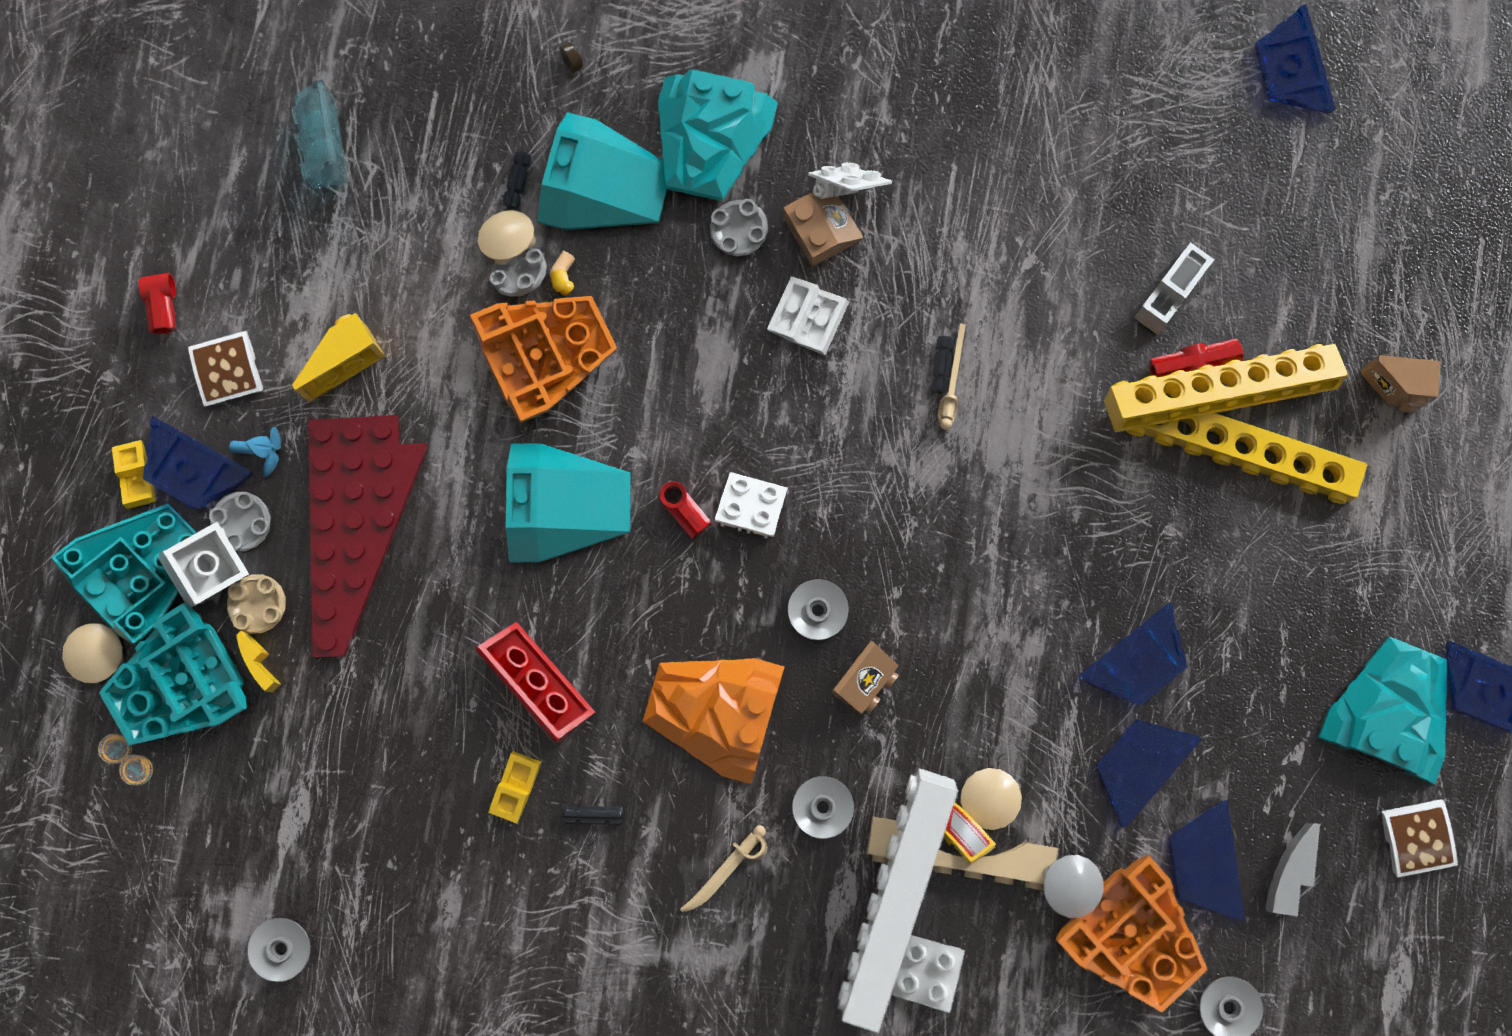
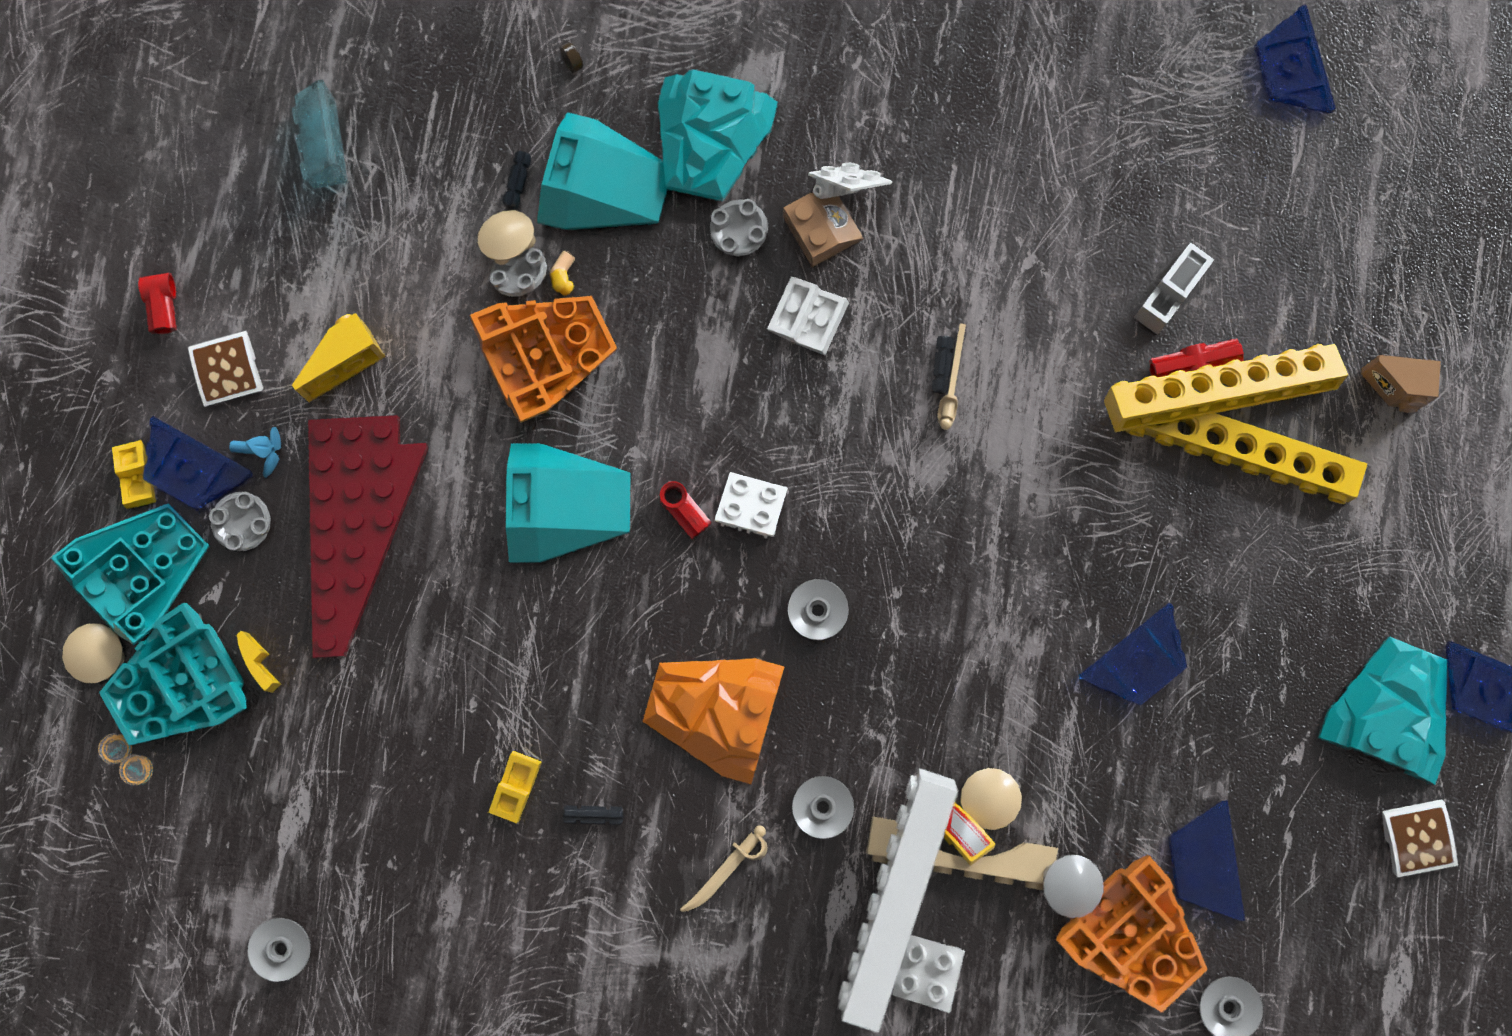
white brick [157,522,249,607] -> none
tan dish [227,574,286,634] -> none
red slope [475,622,595,744] -> none
medium nougat slope [831,641,899,715] -> none
clear blue wing [1095,720,1202,828] -> none
light grey slope [1265,823,1320,916] -> none

